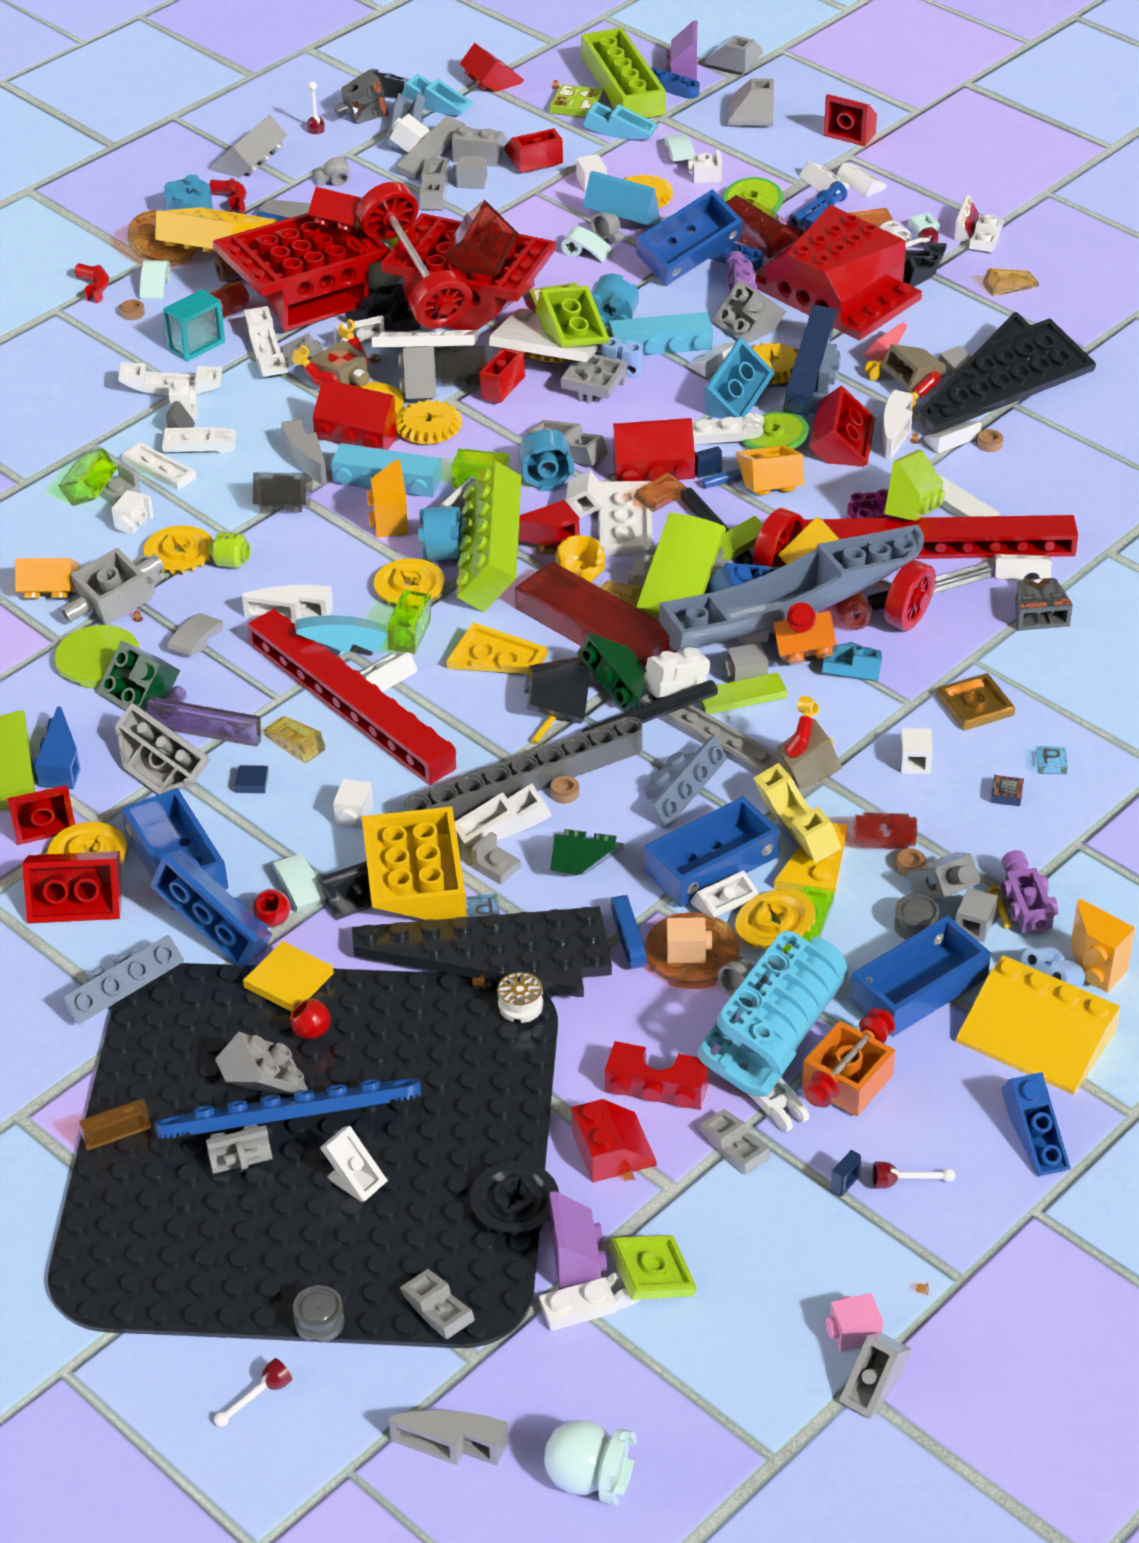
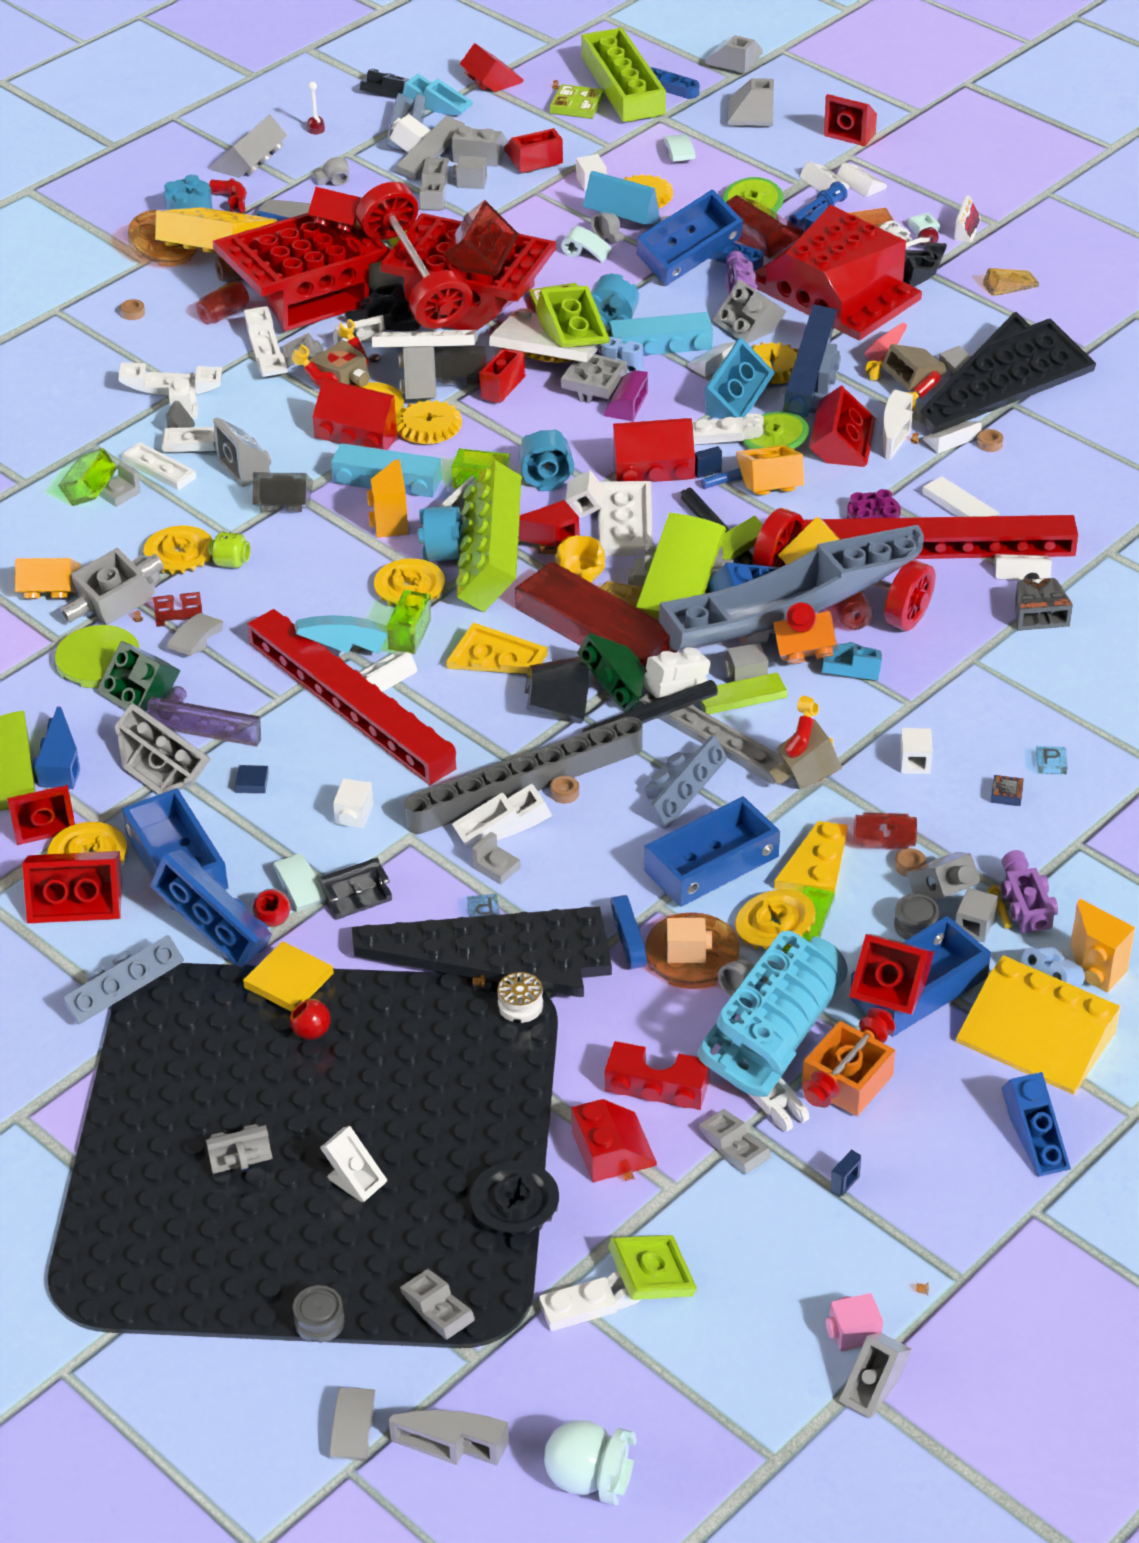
red piece [74,263,110,304] -> none
clear orange tile [79,1099,151,1151] -> none
white brick [111,490,154,534] -> none
light aqua panel [140,260,171,300] -> none
blue plate [154,1078,421,1138] -> none
teal piece [163,289,225,362] -> none
hinge [214,1358,293,1427] -> none
light grey slope [215,1032,308,1095] -> none
white slope [242,585,333,624] -> none
clear yellow slope [263,716,326,763] -> none
light grey slope [281,419,327,485] -> none
dark grey torso [333,70,389,124] -> none
yellow slope [361,806,467,920] -> none
light grey slope [527,420,608,466] -> none
yellow piece [531,716,560,744] -> none
dark green slope [550,829,624,875] -> none
medium lavender slope [550,1191,607,1290] -> none
medium azure slope [583,101,658,140] -> none
clear orange tile [634,473,687,512] -> none
medium lavender slope [666,20,698,80] -> none
white brick [688,150,722,183] -> none
white slope [690,870,760,919] -> none
light yellow arch [753,763,842,863] -> none
axle [866,562,993,611] -> none
hinge [872,1161,956,1189] -> none
lime slope [884,450,945,521] -> none
pearl gold tile [936,673,1016,731] -> none
white slope [969,215,1004,253] -> none
none -> clear red piece [153,592,203,627]
none -> light grey slope [213,417,271,487]
none -> light grey slope [329,1387,376,1461]
none -> magenta brick [604,371,648,422]
none -> red slope [849,934,935,1015]

